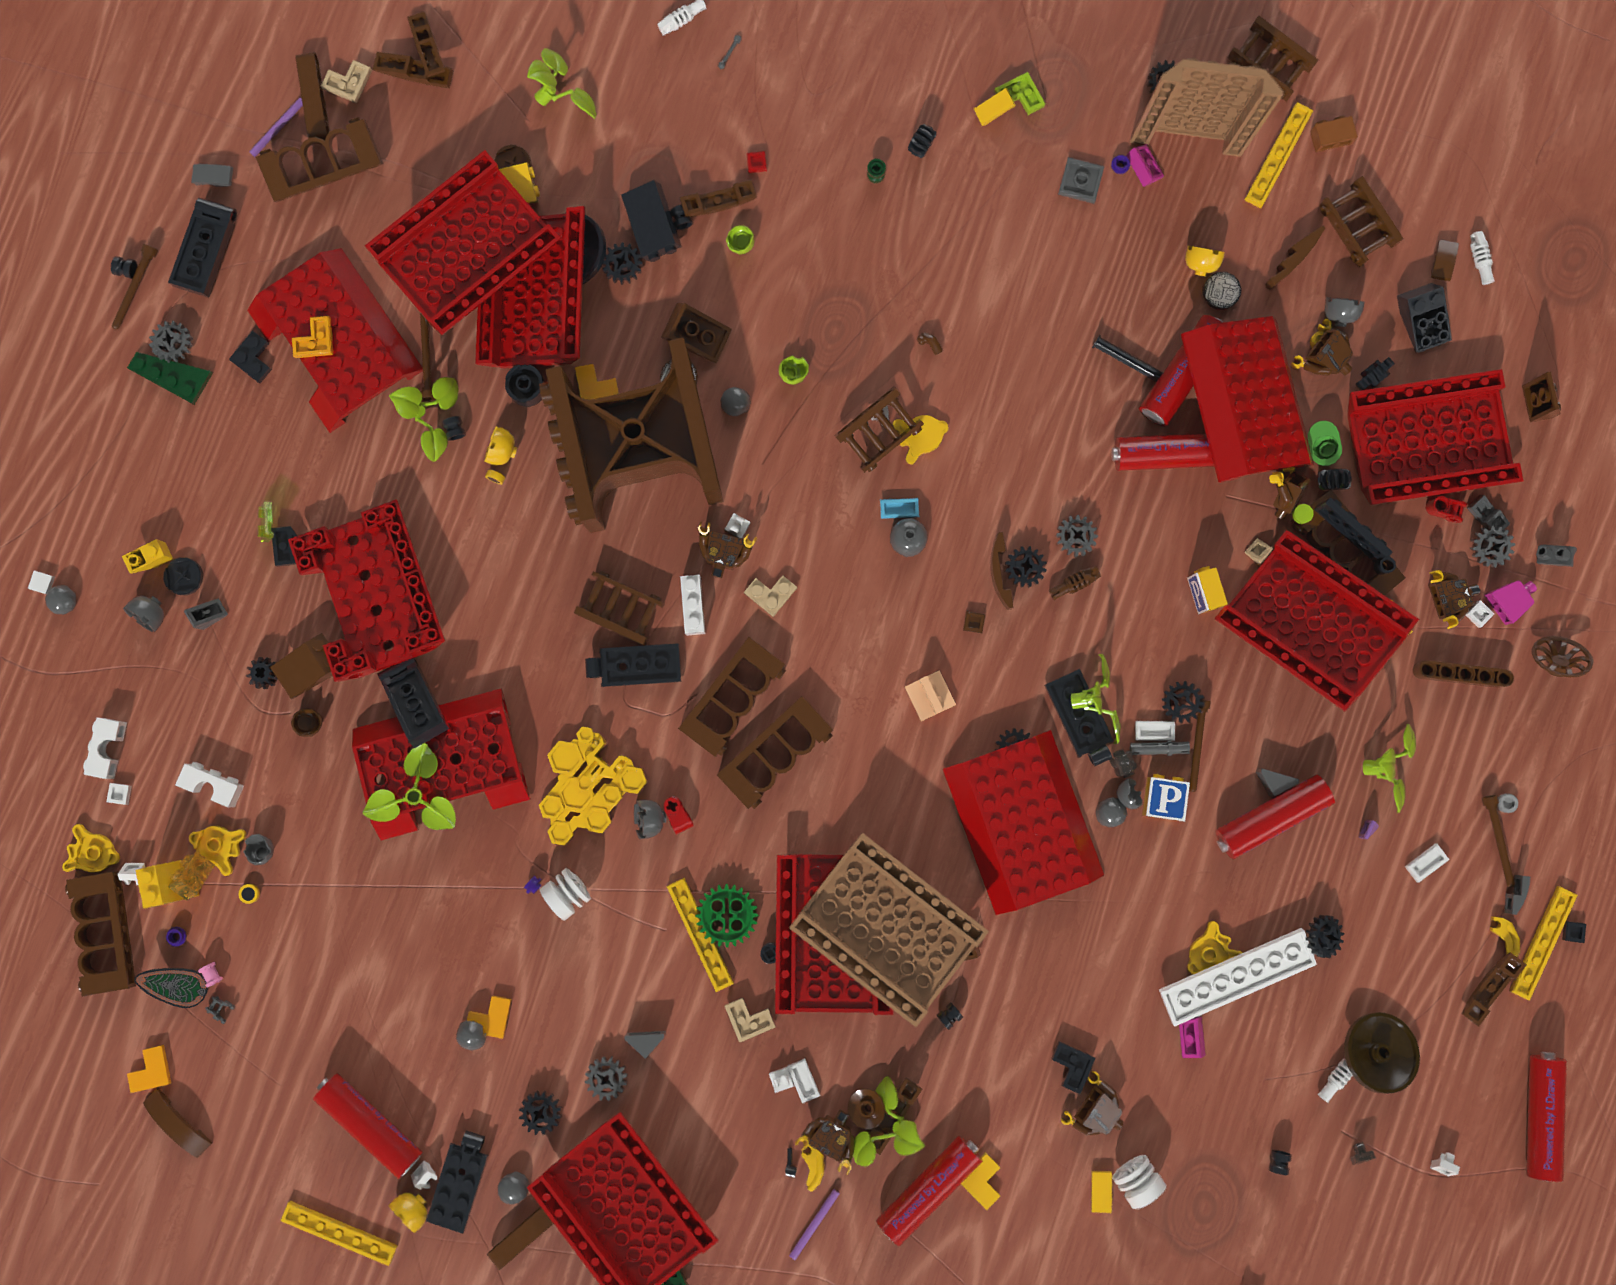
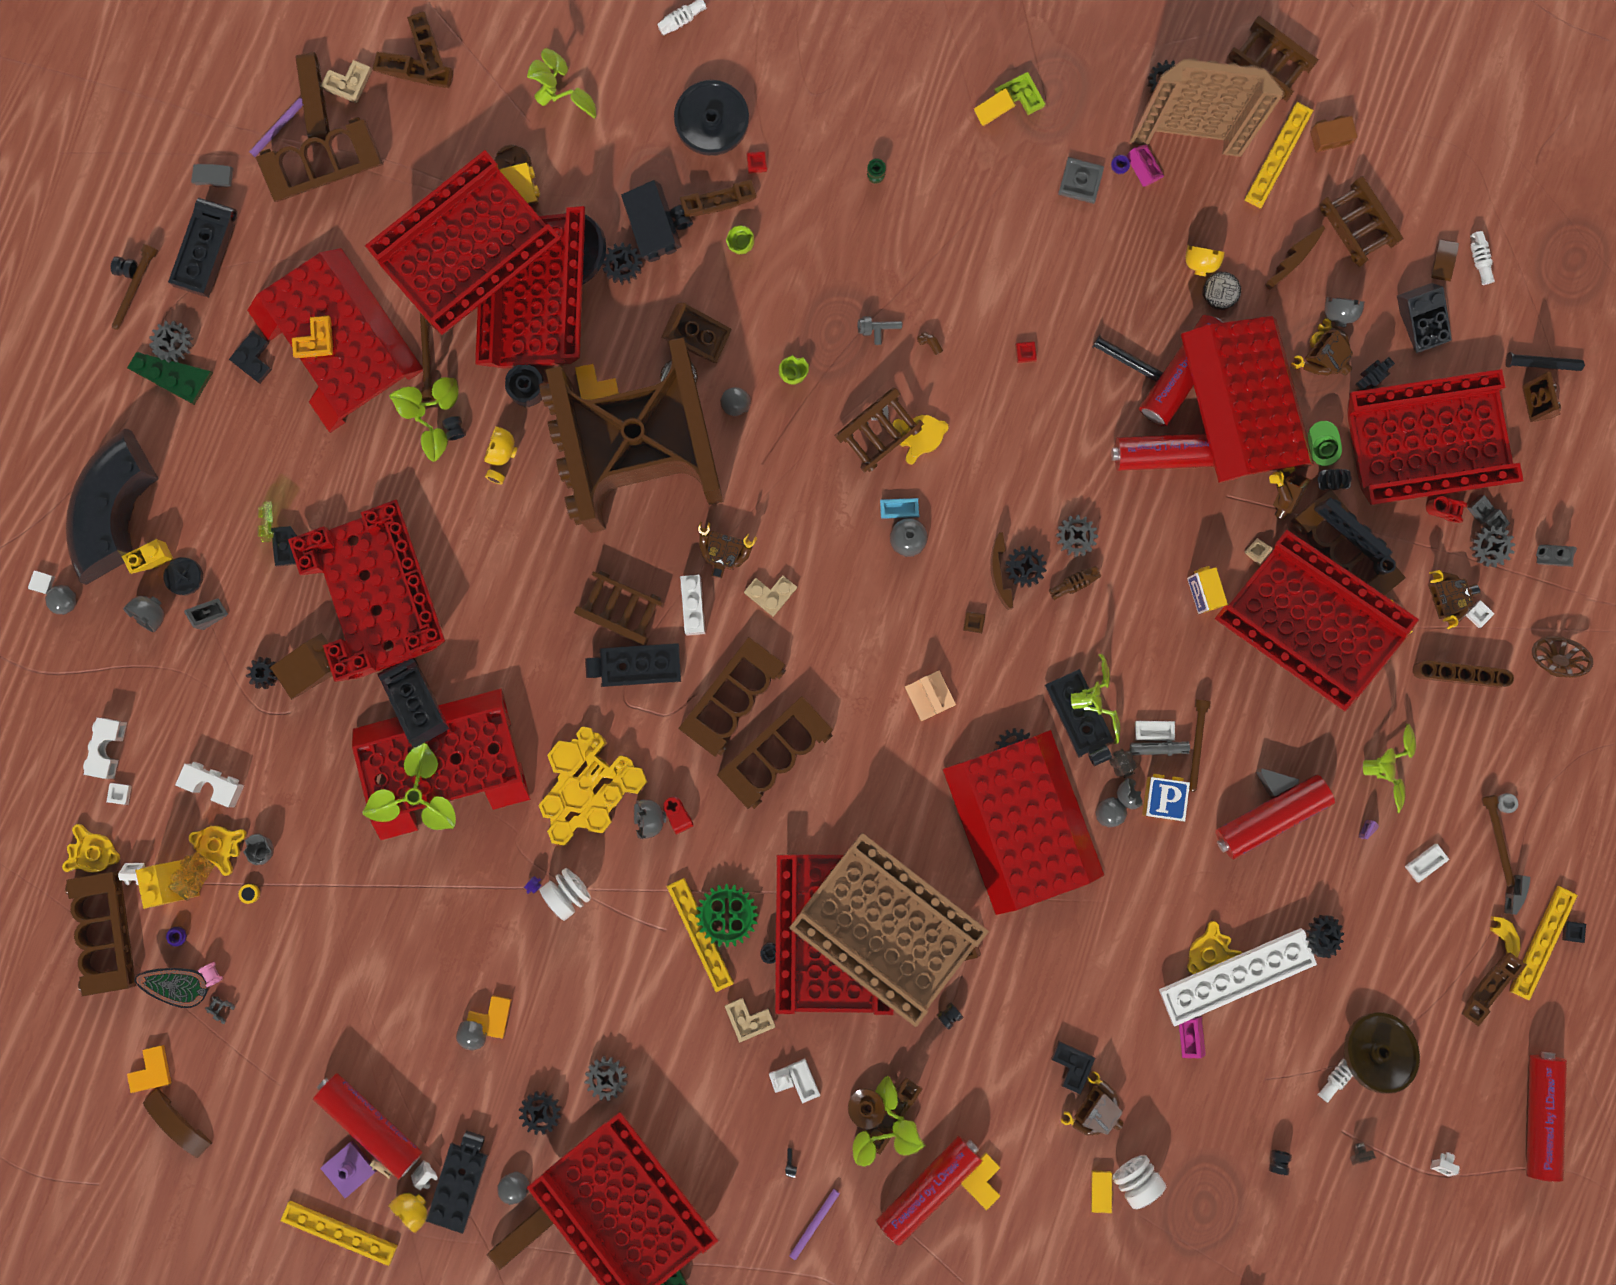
reddish brown hair [291,708,322,737] -> none
dark grey slope [625,1031,666,1059] -> none
dark grey hinge [718,35,741,69] -> none
white tile [725,513,751,539] -> none
torso [795,1110,854,1175] -> none
yellow piece [801,1145,825,1192] -> none
black gear [908,124,937,158] -> none
black gear [1162,681,1205,724] -> none
lime tile [1292,504,1314,524] -> none
dark pink torso [1484,580,1537,625] -> none
none -> black brick [66,429,159,585]
none -> medium lavender tile [320,1140,377,1198]
none -> tan pin [370,1158,392,1179]
none -> black dish [674,80,749,156]
none -> dark grey piece [858,316,902,345]
none -> red tile [1015,341,1037,363]
none -> black axle [1505,352,1585,371]

